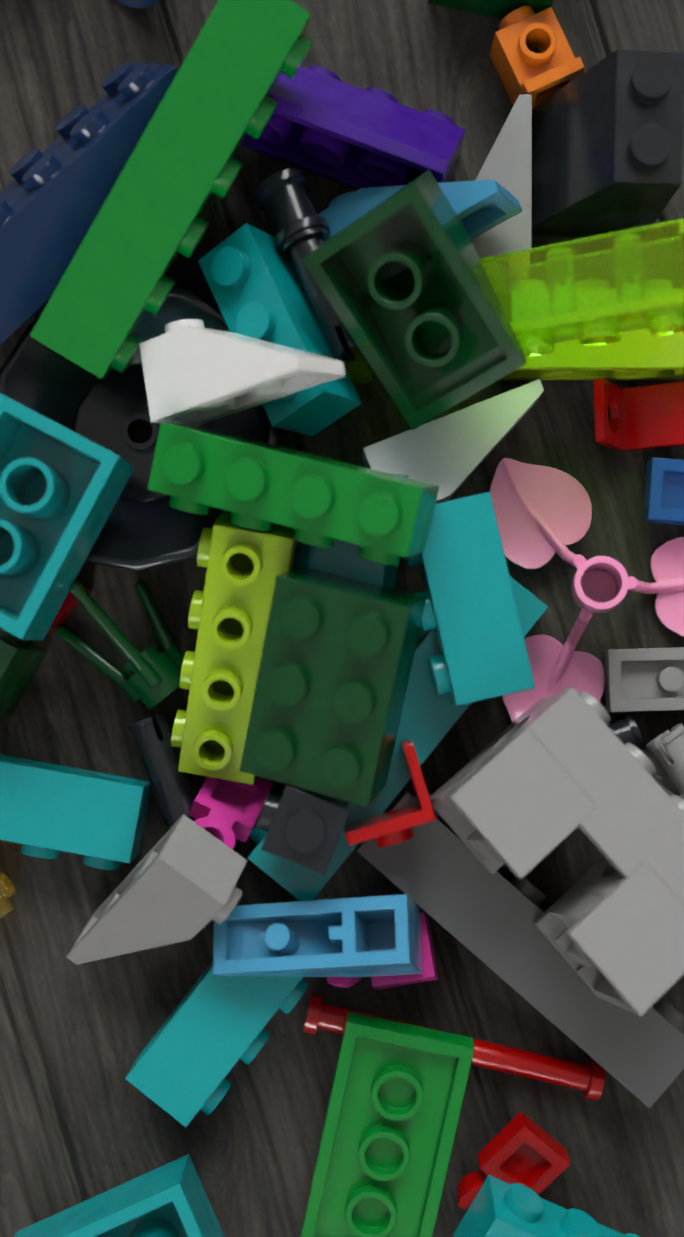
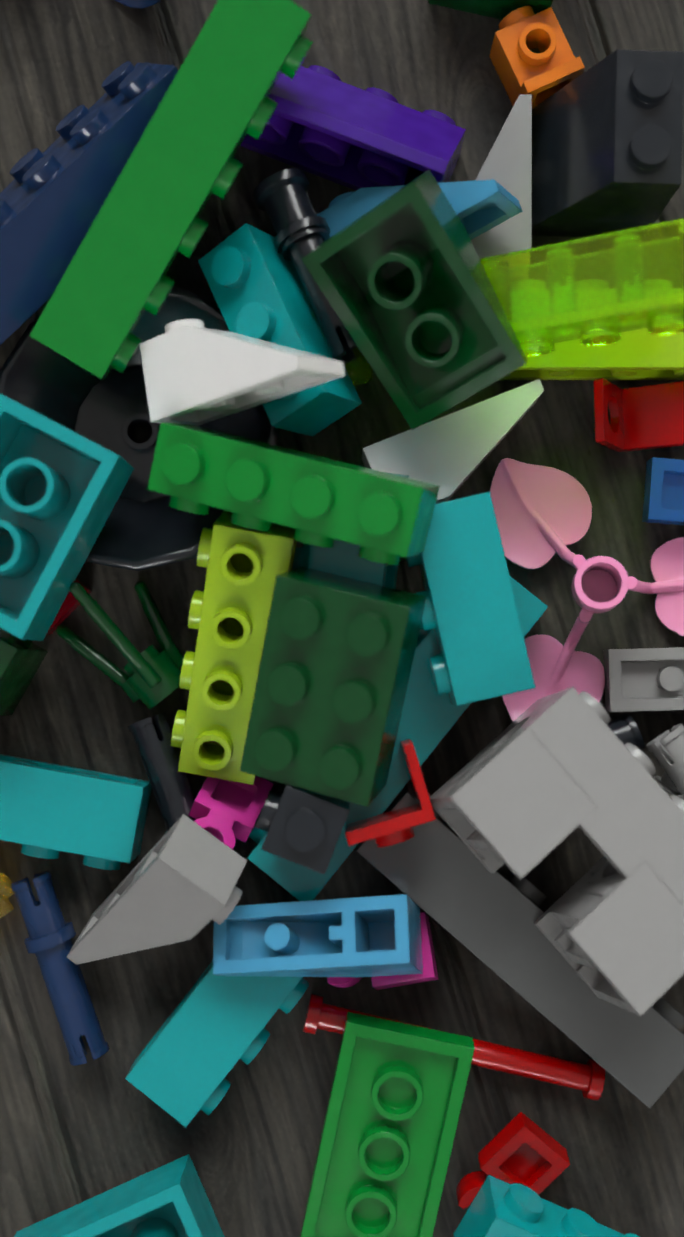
none -> dark blue pin [10,870,110,1066]

